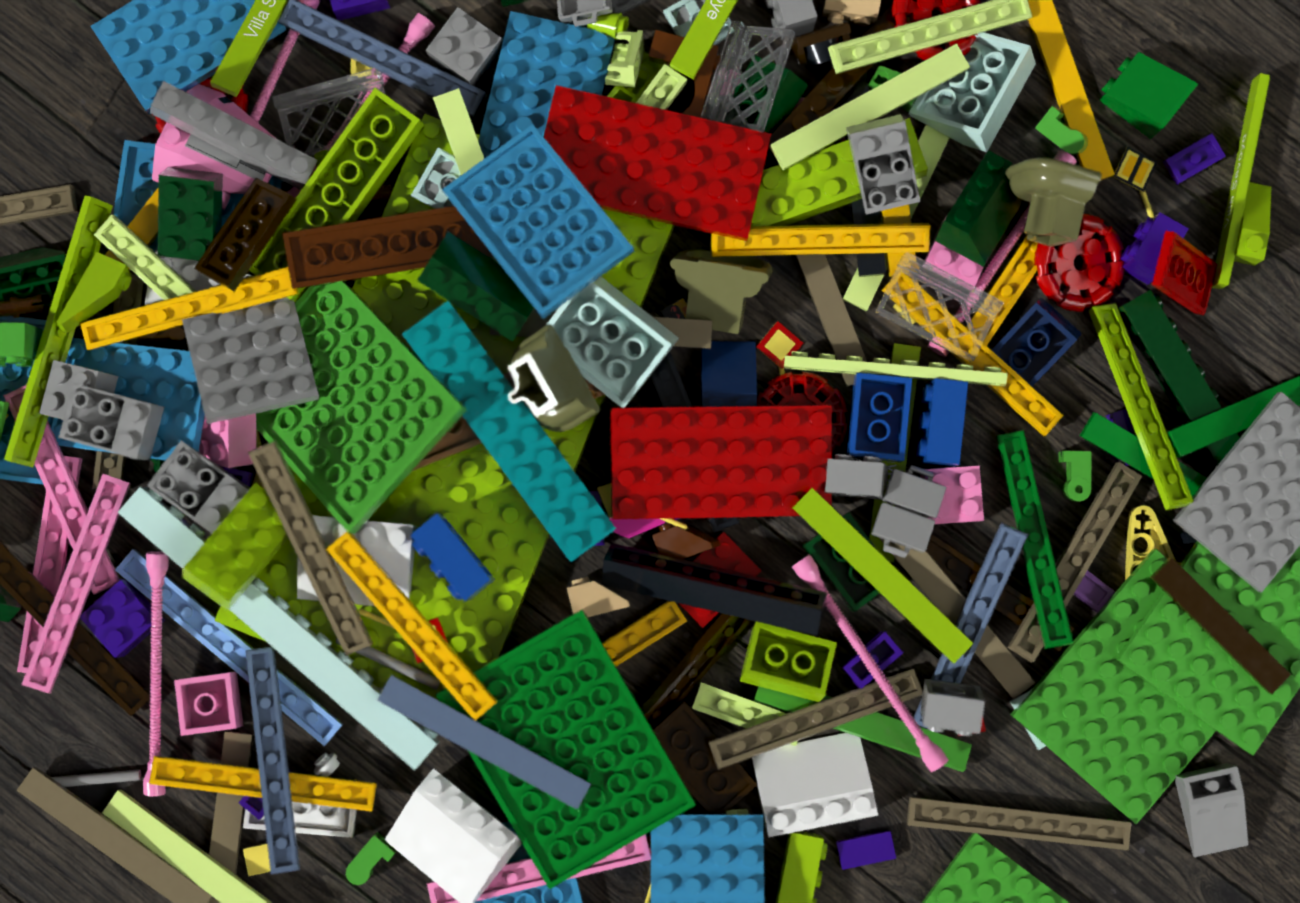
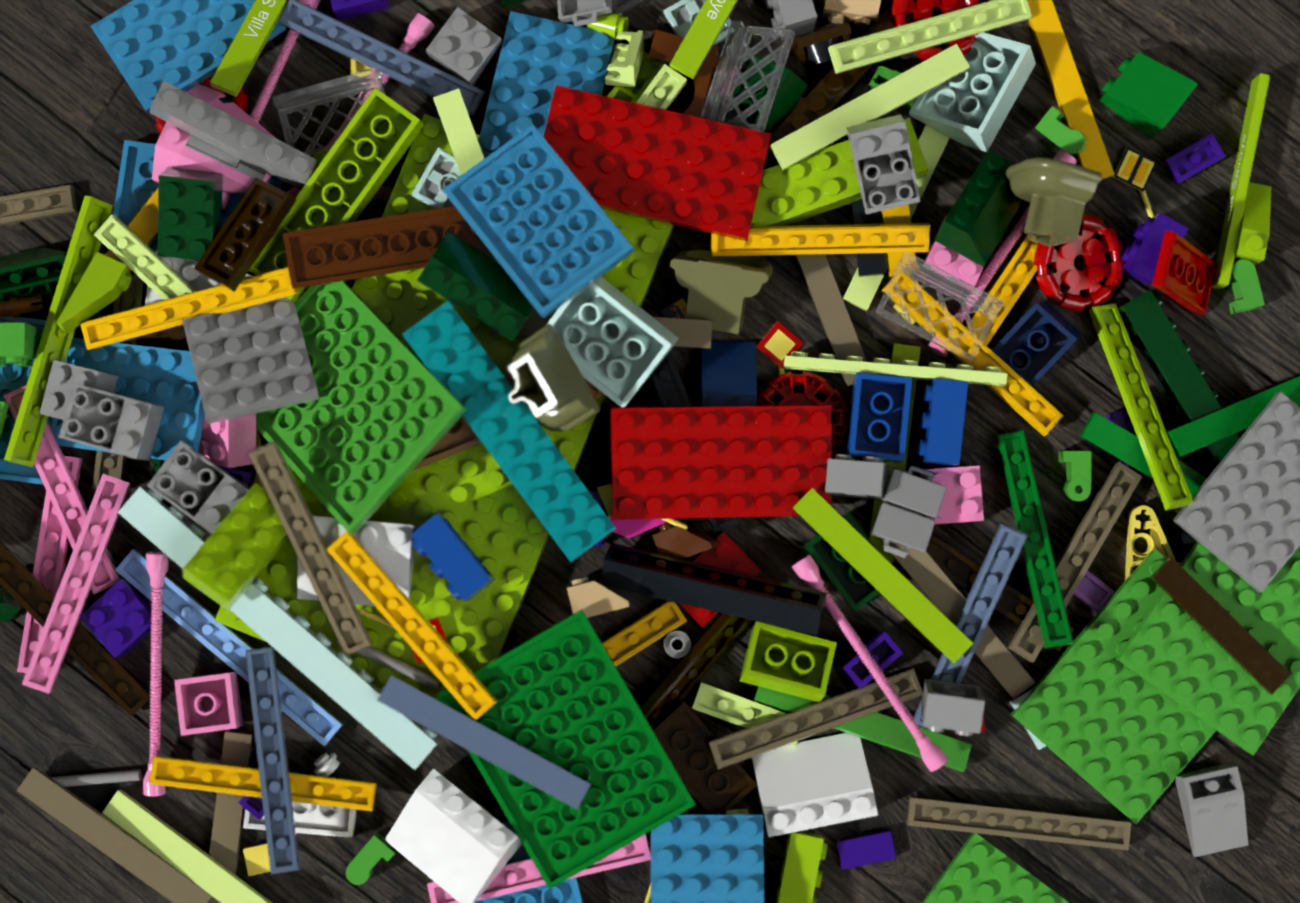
none -> white plate [664,631,691,658]
none -> bright green leg [1229,259,1265,314]

